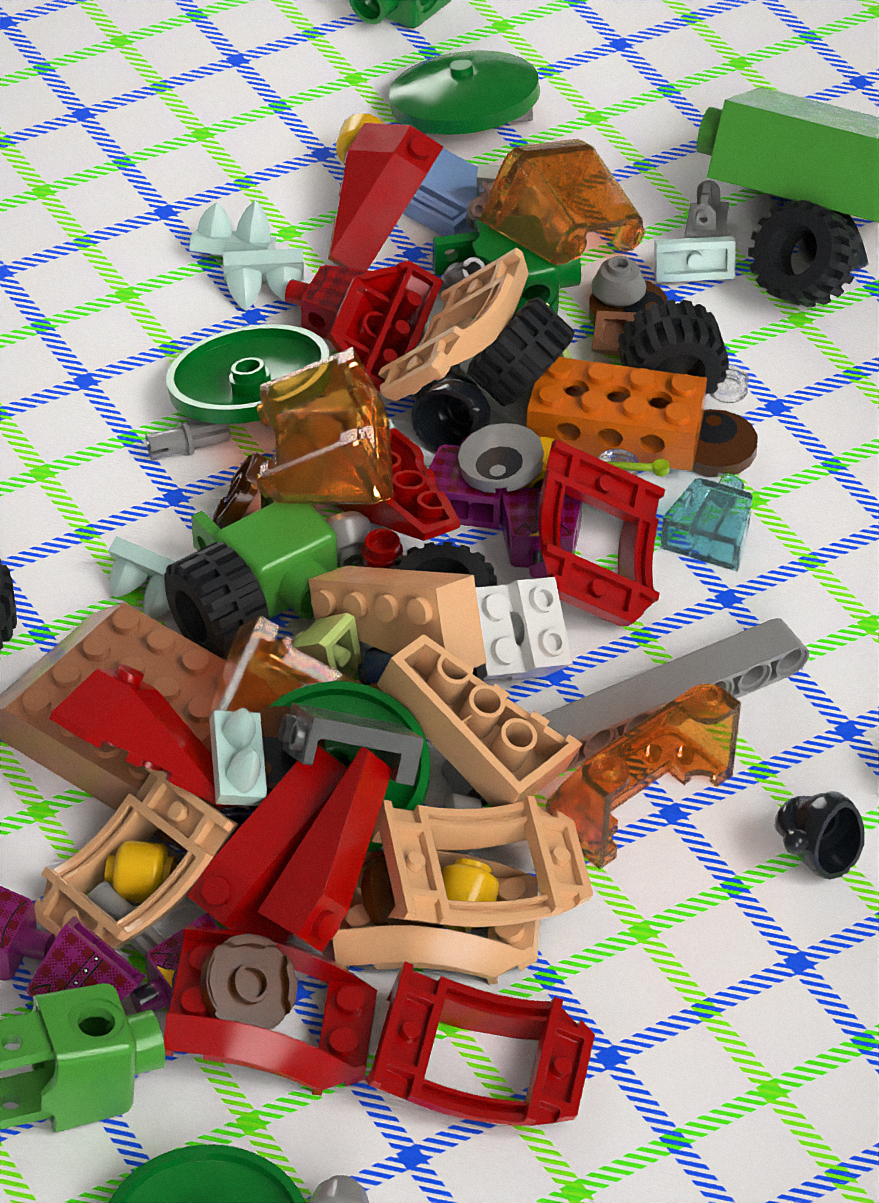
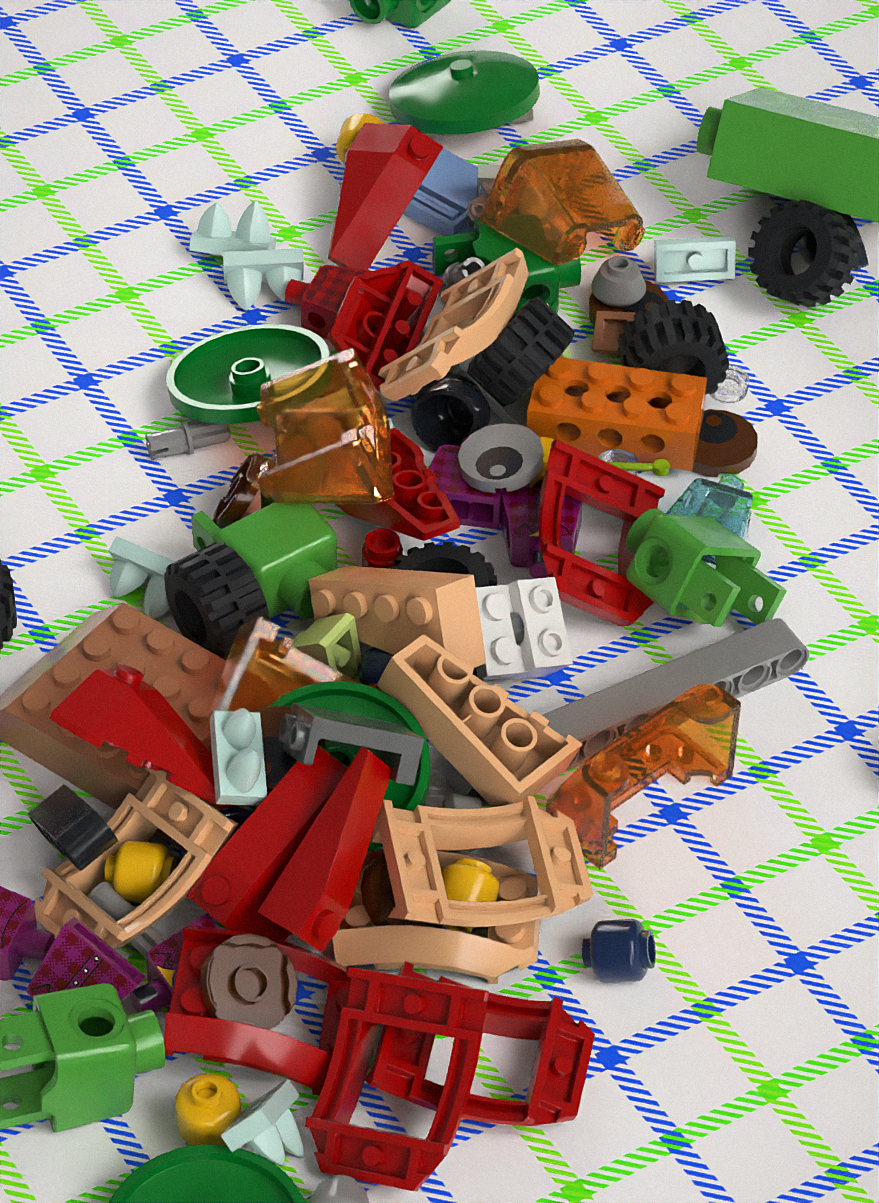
light grey cone [325,511,371,566] -> none
light grey hinge [684,180,729,238] -> none
black piece [774,791,865,879] -> none
none -> black beam [27,784,118,871]
none -> yellow head [175,1073,241,1146]
none -> light aqua tile [220,1079,304,1166]
none -> red wedge [305,967,489,1191]
none -> dark blue head [582,919,656,983]
none -> bright green piece [626,508,787,627]

